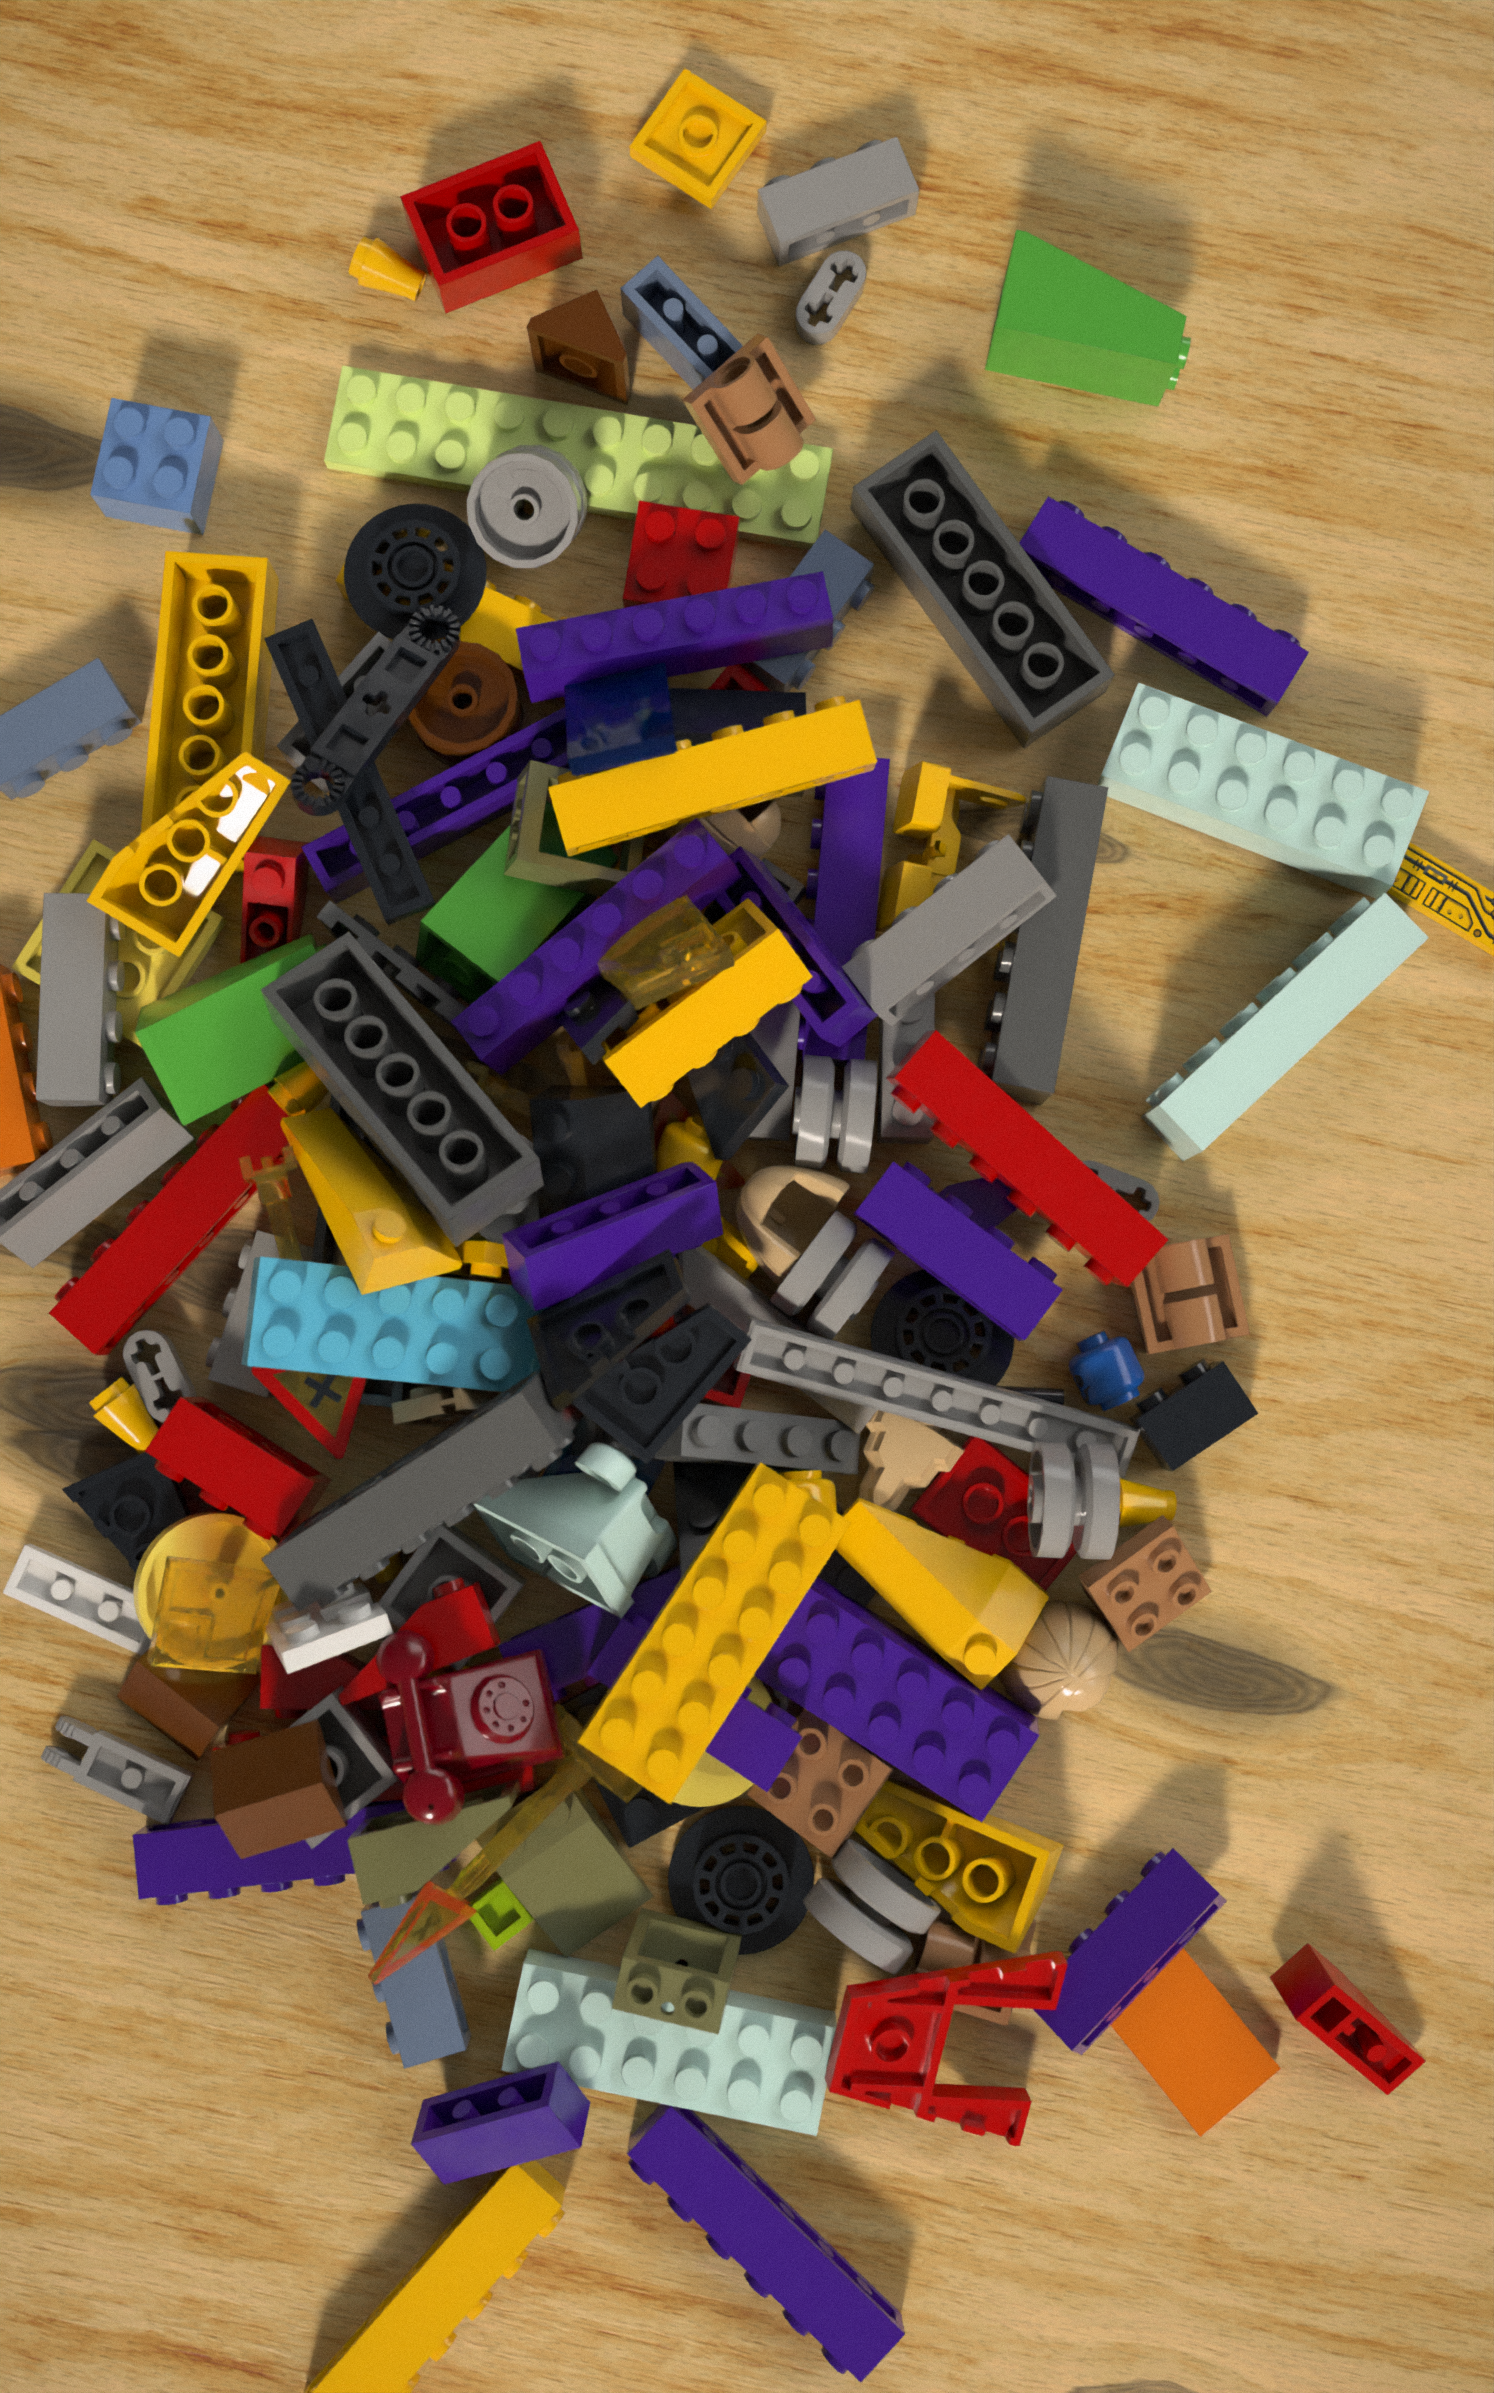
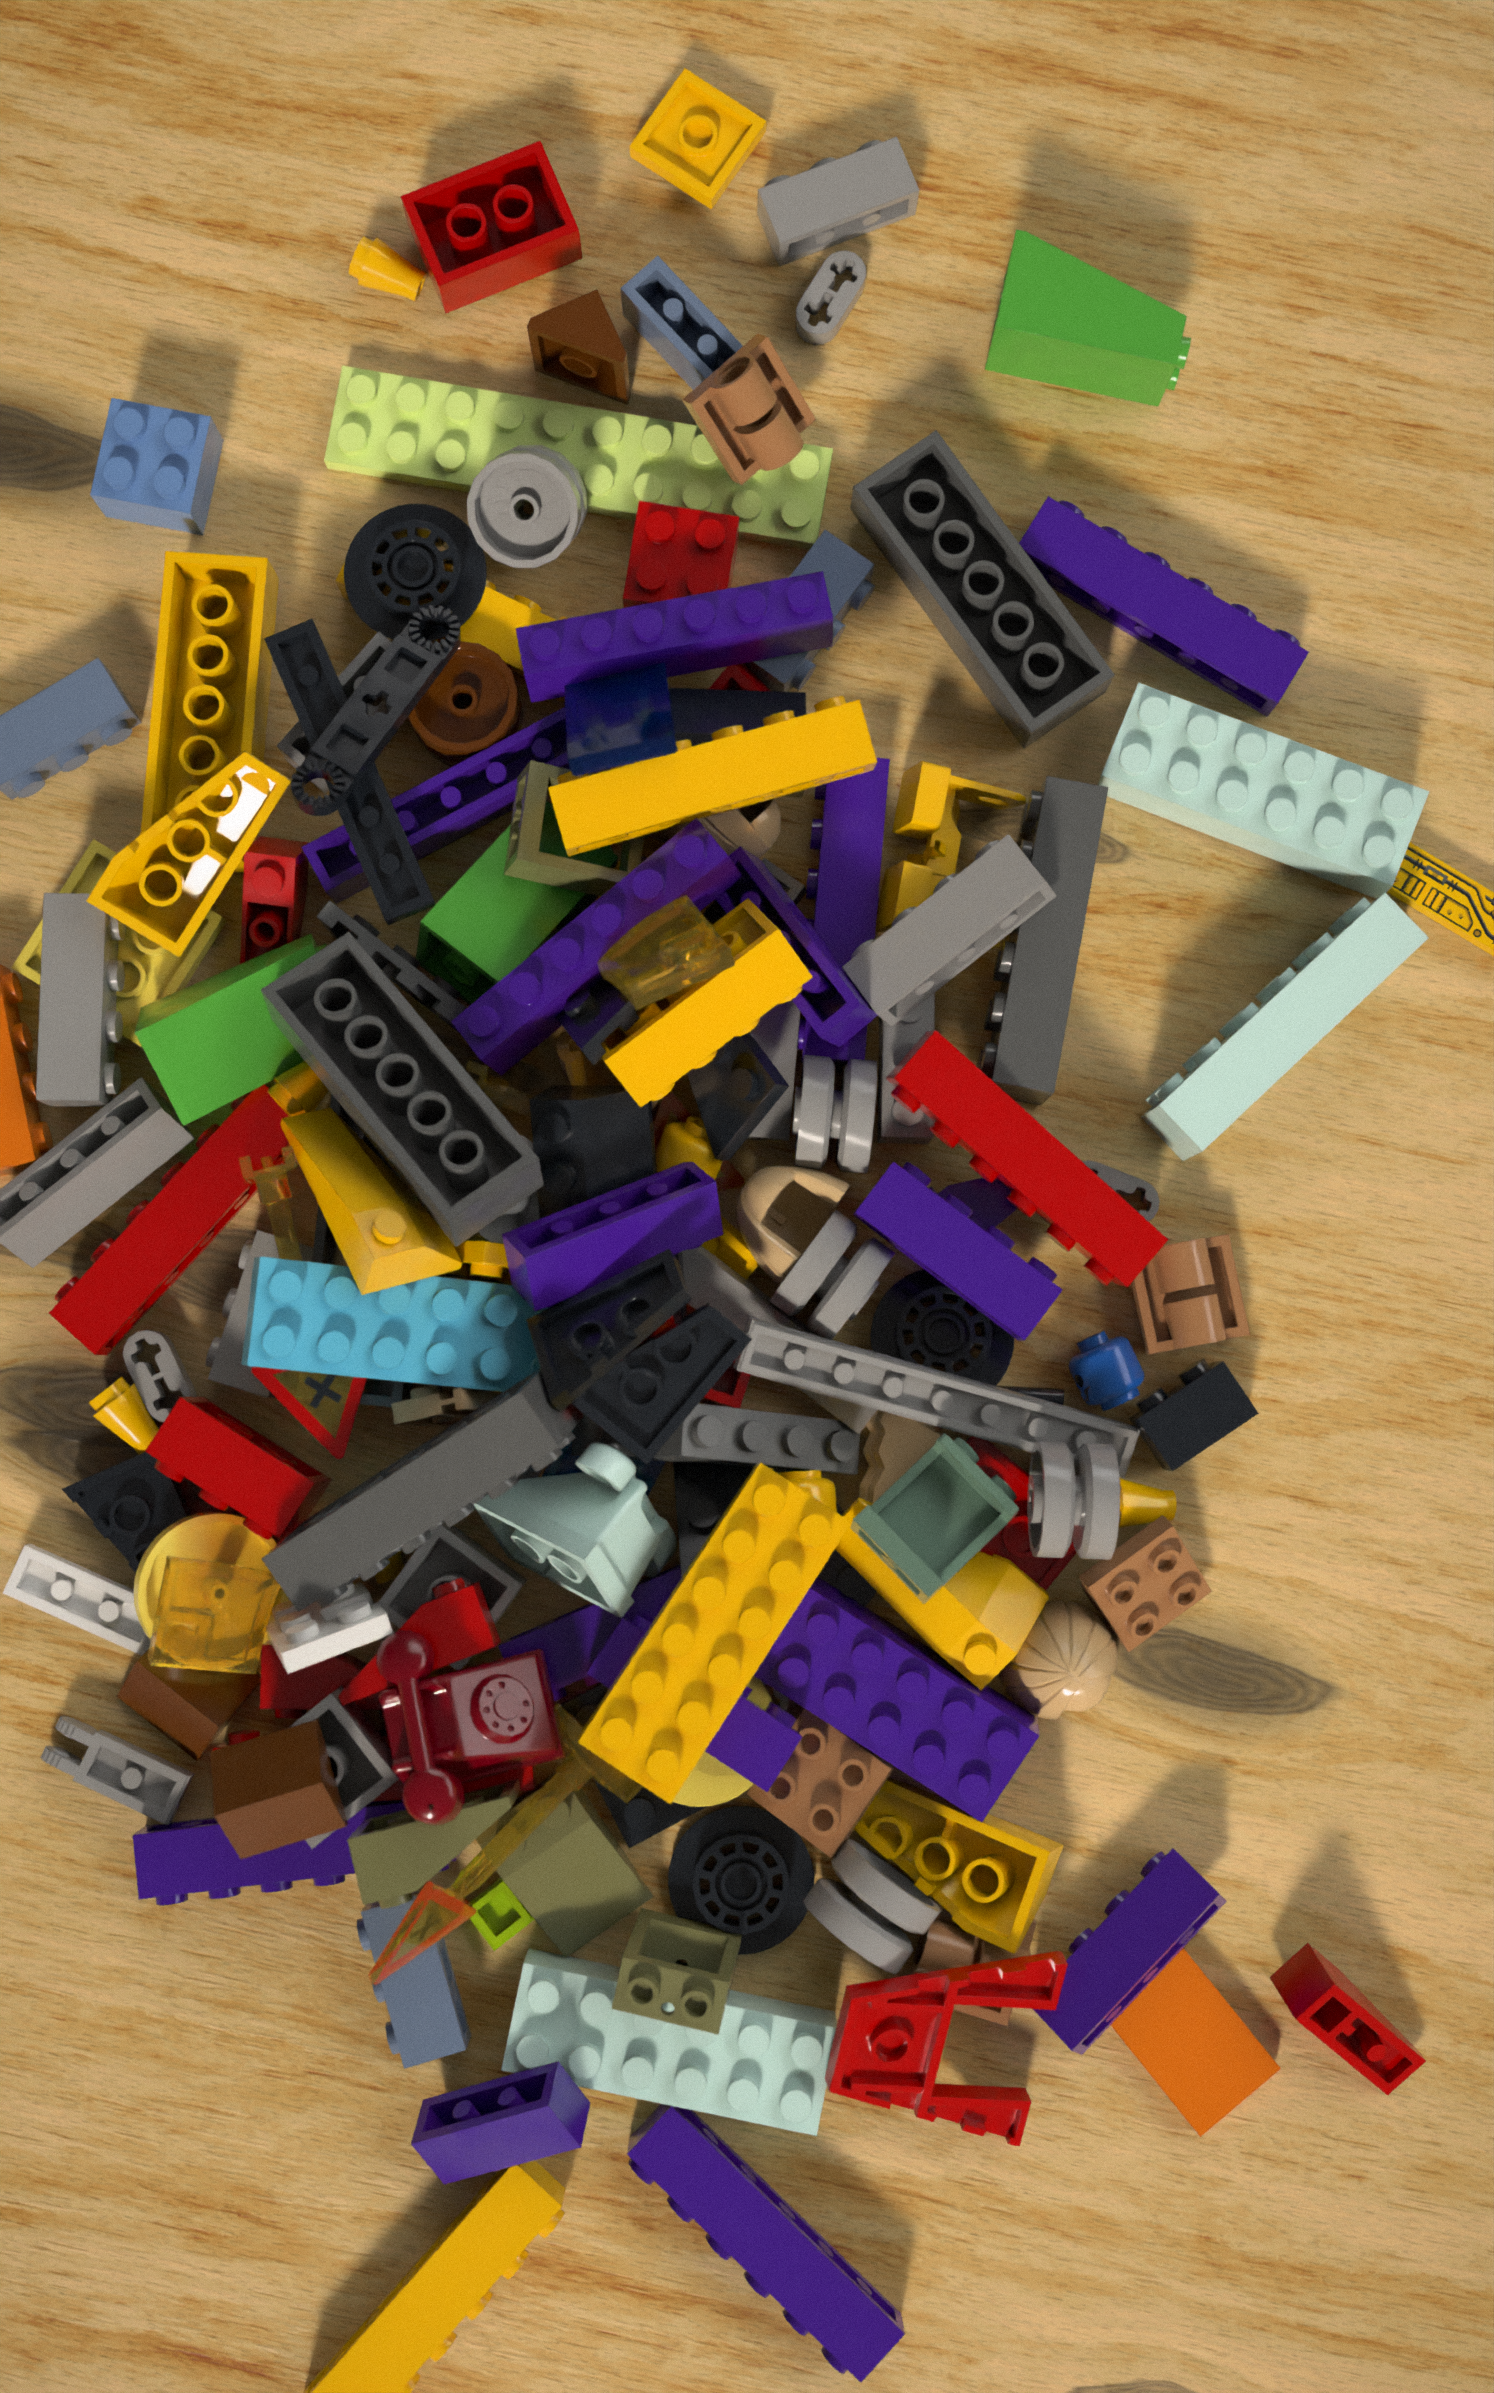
none -> sand green panel [850,1433,1019,1605]

